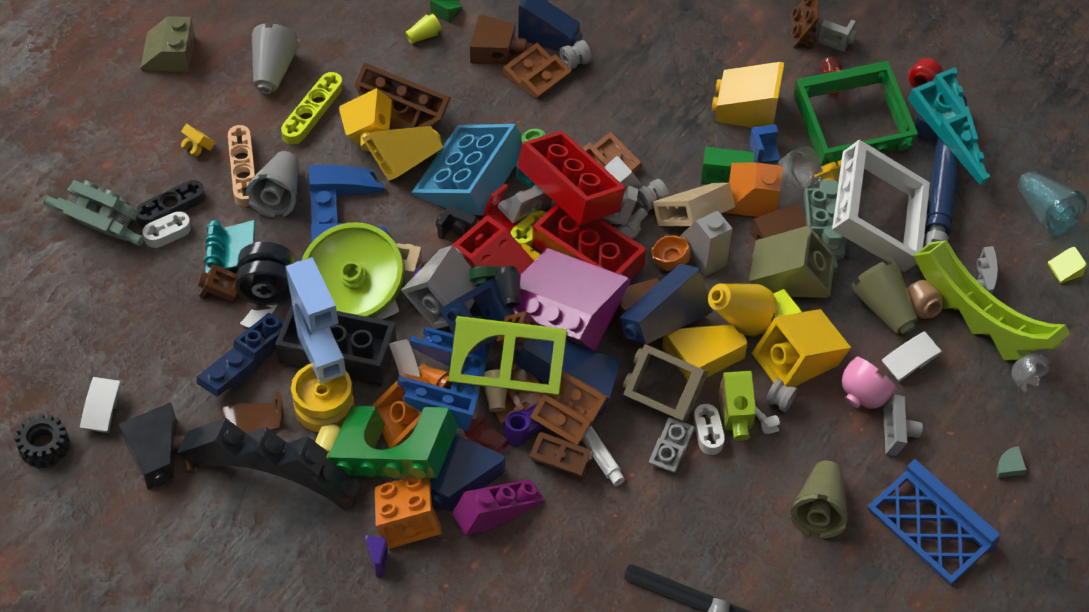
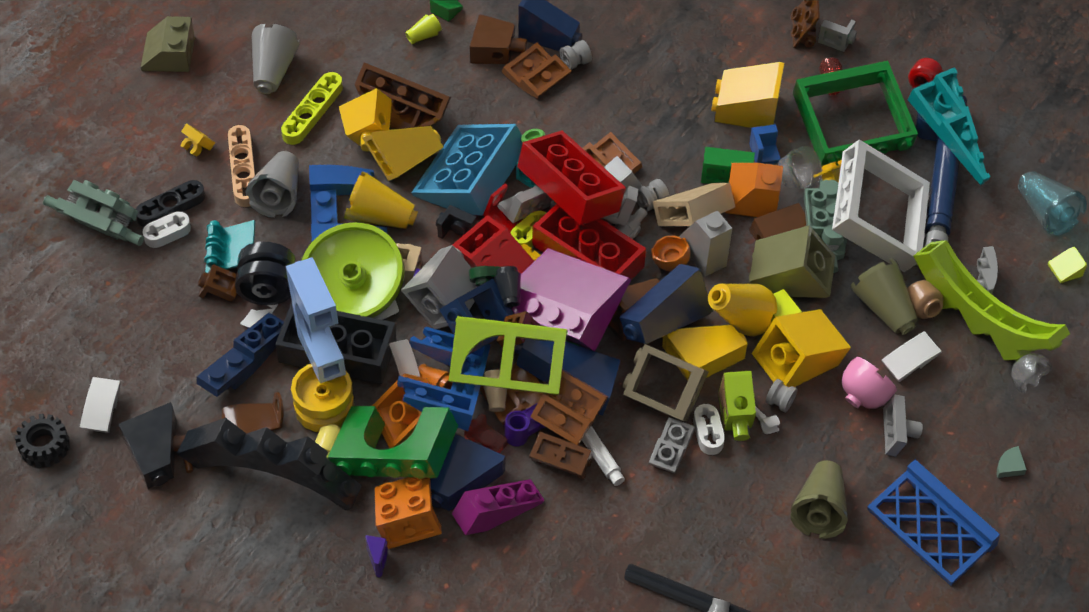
none -> yellow cone [344,171,418,229]

